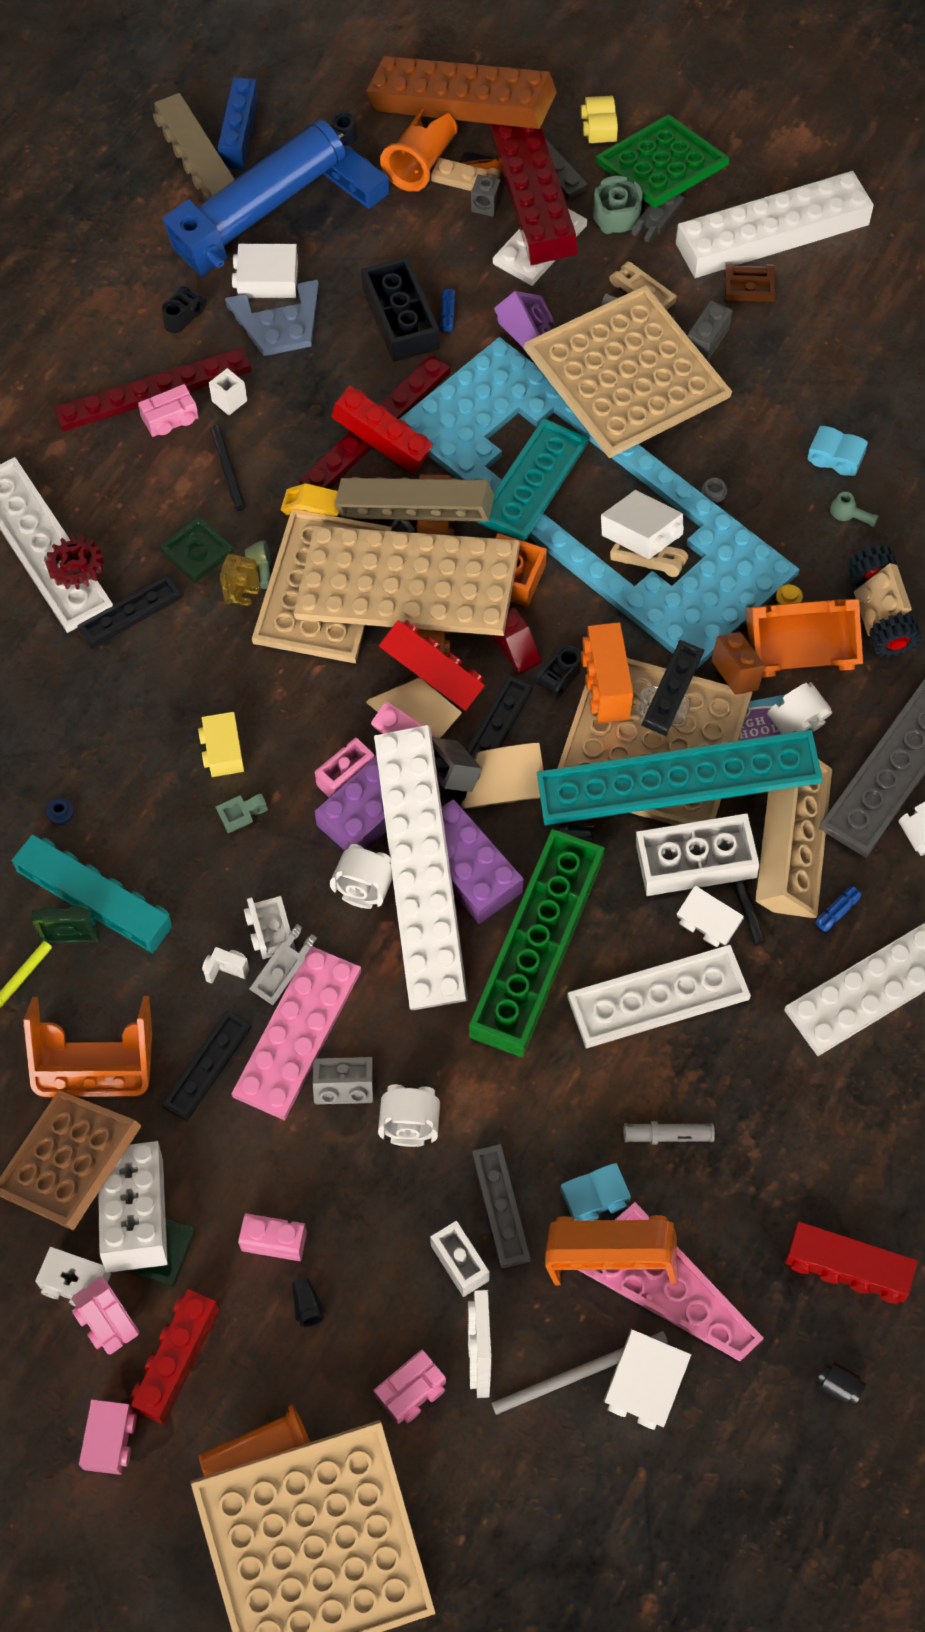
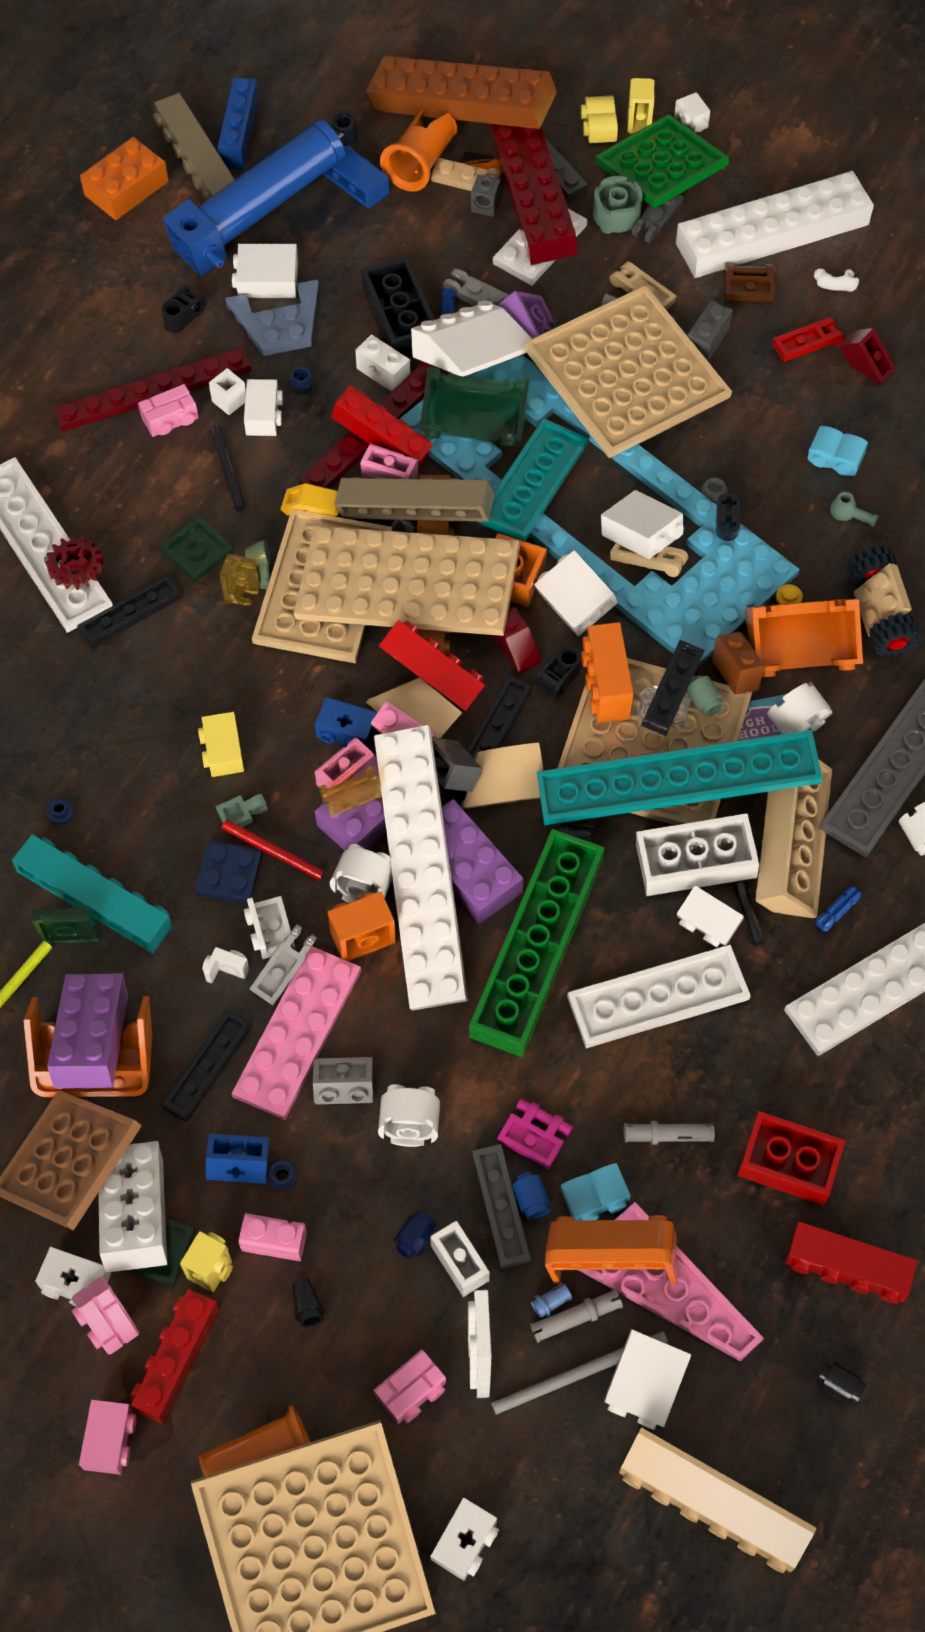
none -> medium lavender brick [47,973,128,1088]
none -> orange brick [80,137,169,220]
none -> light yellow brick [180,1231,233,1293]
none -> dark blue plate [195,840,263,904]
none -> blue brick [206,1134,269,1184]
none -> red bar [221,819,325,881]
none -> white brick [244,379,283,436]
none -> dark blue plate [267,1160,298,1190]
none -> dark blue plate [289,366,314,390]
none -> blue brick [315,697,377,749]
none -> clear yellow hinge [319,766,382,817]
none -> orange brick [327,891,396,961]
none -> white brick [355,334,410,392]
none -> bright pink brick [361,444,418,479]
none -> clear blue brick [393,1211,436,1259]
none -> white slope [411,301,532,377]
none -> clear green windscreen [420,367,530,448]
none -> white brick [431,1498,499,1581]
none -> light grey hinge [443,269,509,306]
none -> dark pink plate [497,1099,573,1170]
none -> blue brick [512,1172,550,1220]
none -> light grey pin [530,1289,623,1343]
none -> medium blue pin [531,1282,572,1318]
none -> white brick [534,551,618,637]
none -> tan slope [619,1428,817,1573]
none -> light yellow brick [628,78,654,134]
none -> white brick [674,92,710,133]
none -> sand green brick [686,675,724,716]
none -> black beam [716,493,741,541]
none -> red brick [737,1111,846,1206]
none -> red plate [772,317,845,362]
none -> white piece [814,268,859,291]
none -> dark red slope [839,328,896,384]

